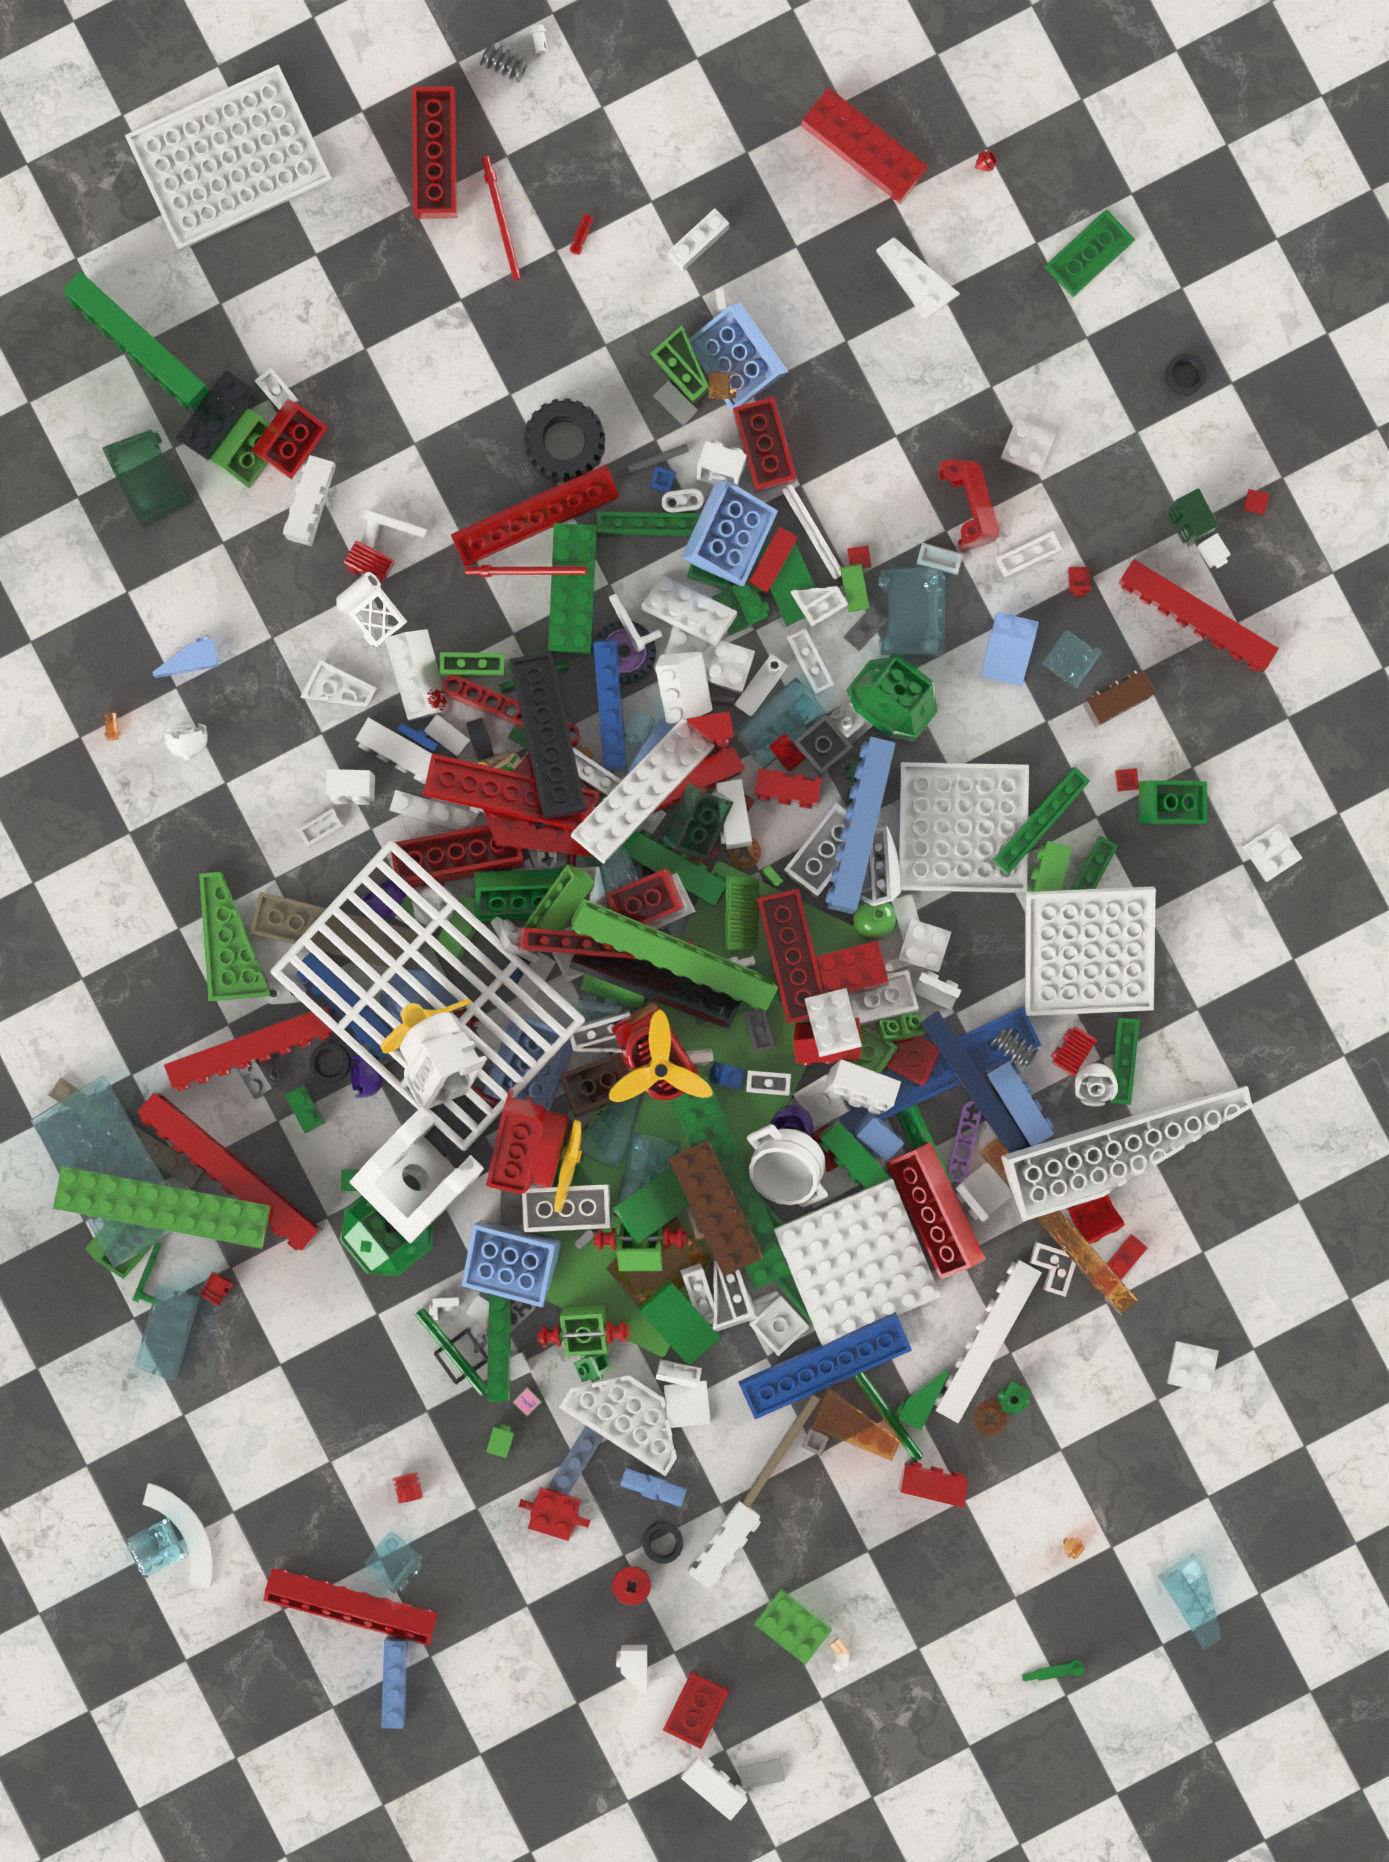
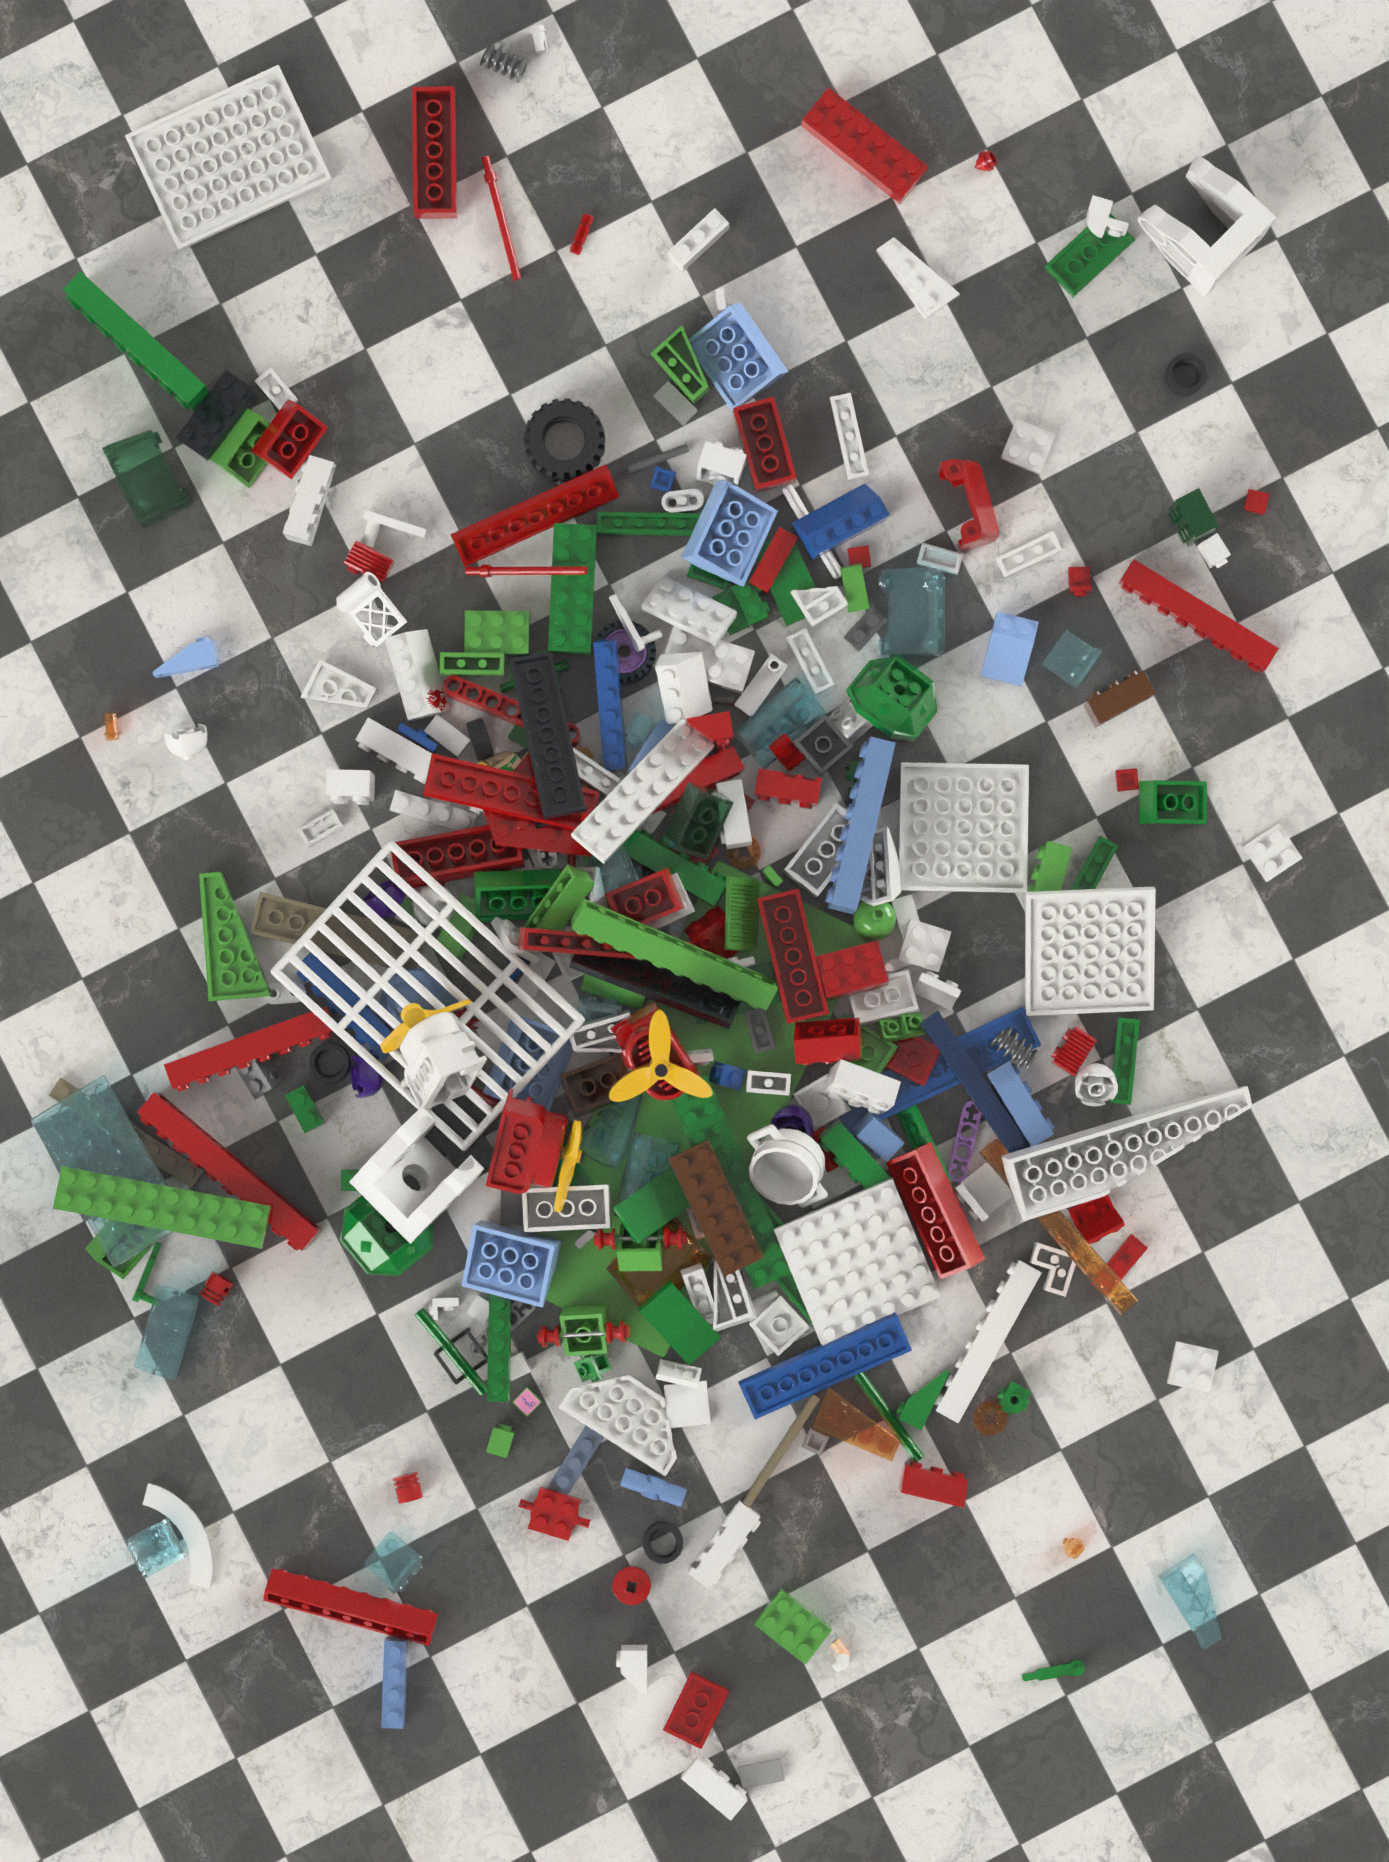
clear orange panel [709,371,736,399] -> none
white plate [805,988,862,1057] -> none
green plate [992,766,1090,875] -> none
none -> bright green brick [464,610,530,657]
none -> red bracket [684,906,739,959]
none -> blue slope [792,484,890,560]
none -> white plate [830,393,869,481]
none -> white brick [1086,195,1129,238]
none -> white brick [1138,156,1276,296]

